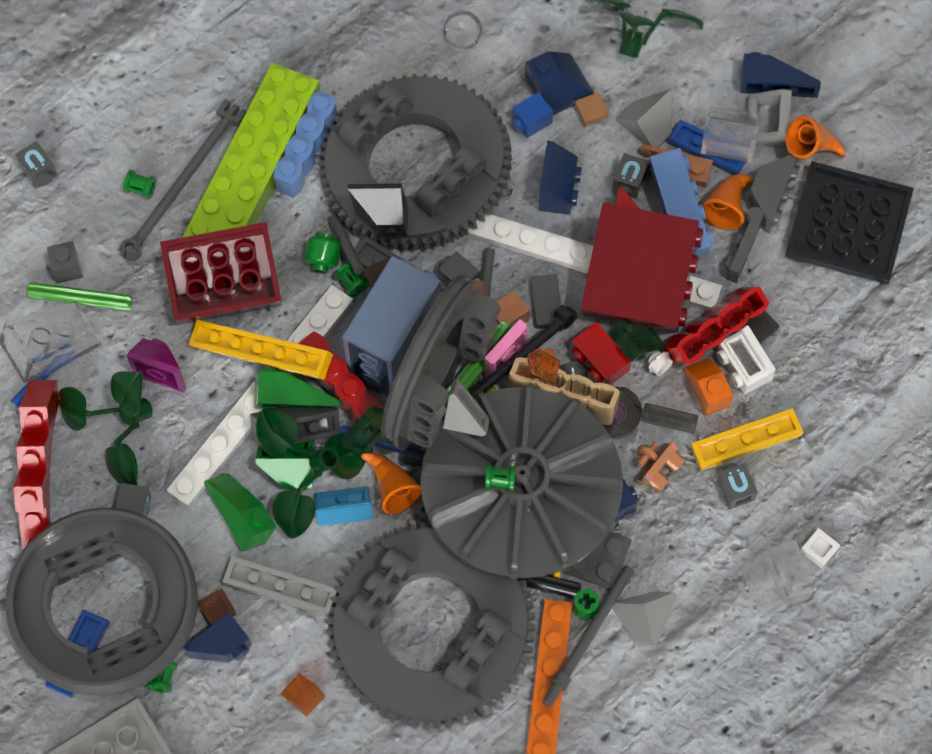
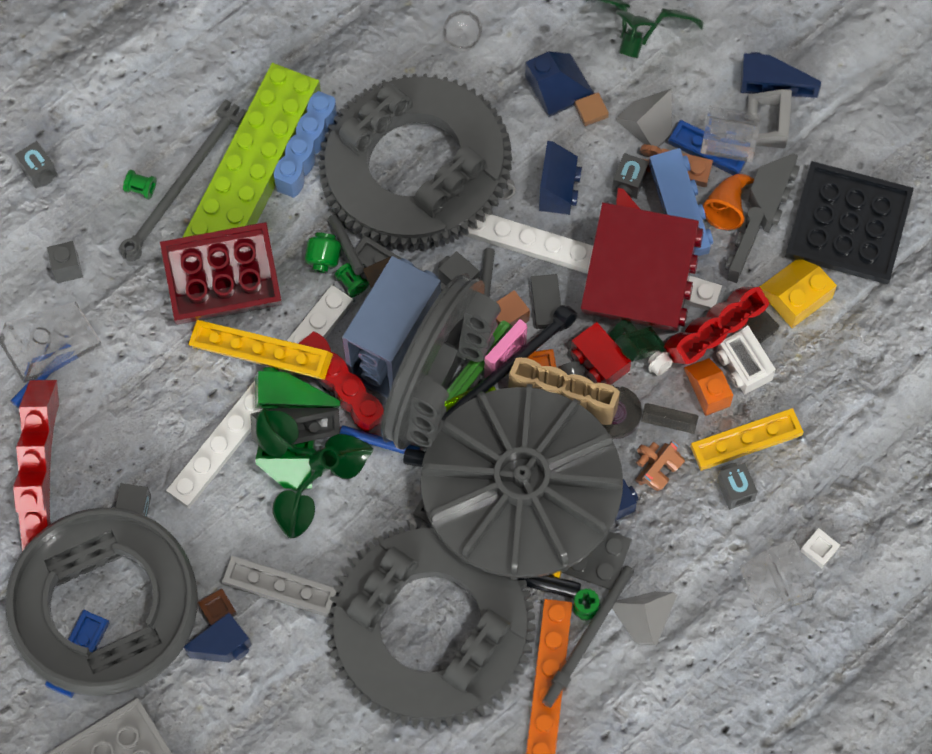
bright green axle [27,282,132,311] -> none
dark green plant [59,371,153,485] -> none
magenta slope [127,338,186,393] -> none
green bush [146,662,178,693] -> none
green slope [204,473,277,552] -> none
clear orange slope [281,673,325,716] -> none
dark azure slope [314,486,373,526] -> none
clear green plate [341,405,394,454] -> none
slope [348,183,408,239] -> none
orange hat [361,452,422,515] -> none
light grey slope [443,378,490,436] -> none
green bush [485,464,516,491] -> none
blue brick [511,92,553,138] -> none
clear orange slope [527,348,560,384] -> none
orange hat [785,115,846,159] -> none
none -> yellow slope [760,259,837,328]

